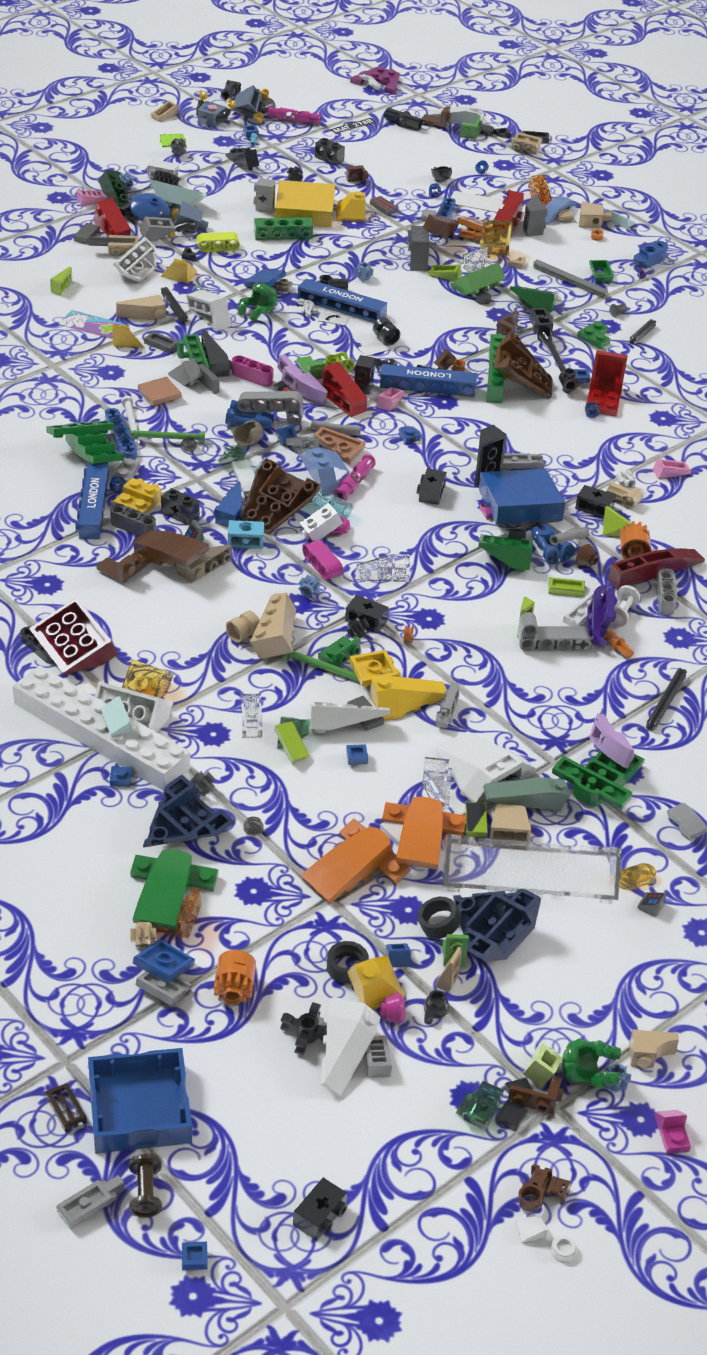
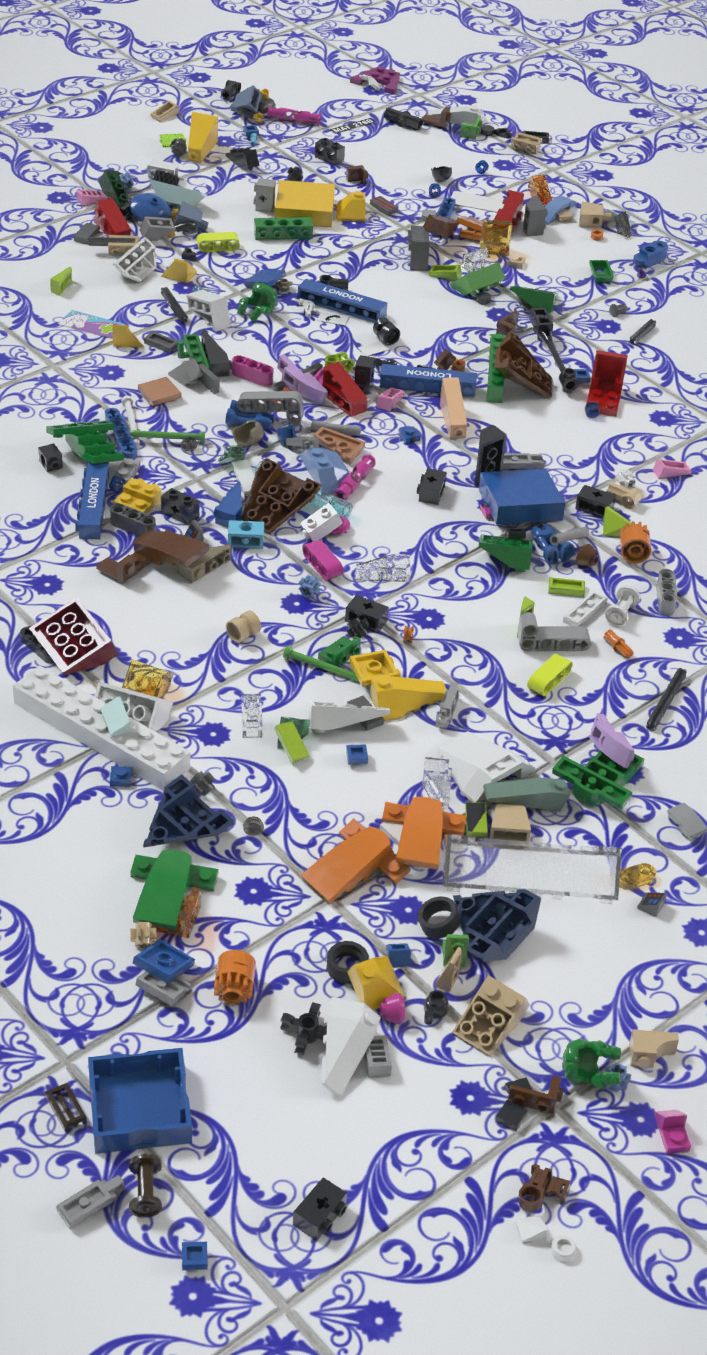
tan slope [116,295,166,320] -> none
torso [196,90,236,126] -> none
tan wedge [250,592,296,659] -> none
bright green bracket [296,356,325,380] -> none
medium blue gear [355,262,374,281] -> none
slope [456,1081,504,1130] -> none
yellowish green slope [523,1041,563,1088] -> none
light grey axle [533,259,609,298] -> none
green plate [577,321,611,349] -> none
dark purple plate [587,585,617,648] -> none
dark red slope [608,548,705,590] -> none
none -> black brick [38,443,63,472]
none -> yellow slope [188,112,218,163]
none -> light nougat slope [440,378,467,439]
none -> tan slope [452,975,530,1056]
none -> neon yellow beam [527,653,573,696]
none -> clear smoke slope [614,211,631,239]

